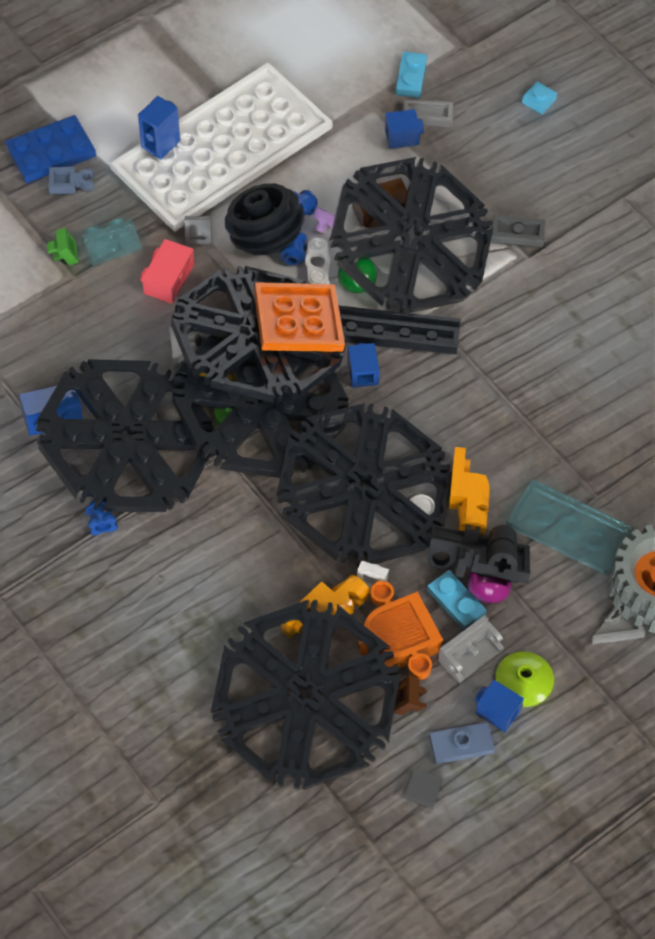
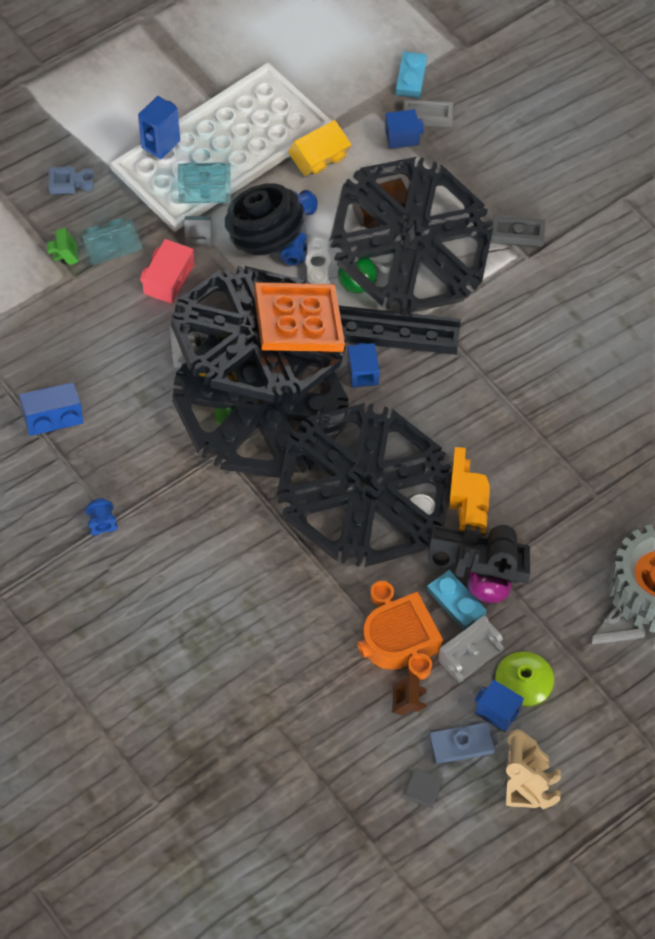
blue plate [5,115,96,183] -> none
black plate [36,359,214,512] -> none
black plate [211,599,401,790] -> none
light orange plate [281,575,370,639] -> none
lavender tile [312,207,335,234] -> none
white plate [357,561,389,592] -> none
clear light blue tile [506,479,633,575] -> none
medium azure plate [522,81,558,115] -> none
none -> clear light blue brick [178,162,231,204]
none -> yellow brick [288,120,352,177]
none -> tan piece [506,730,561,809]

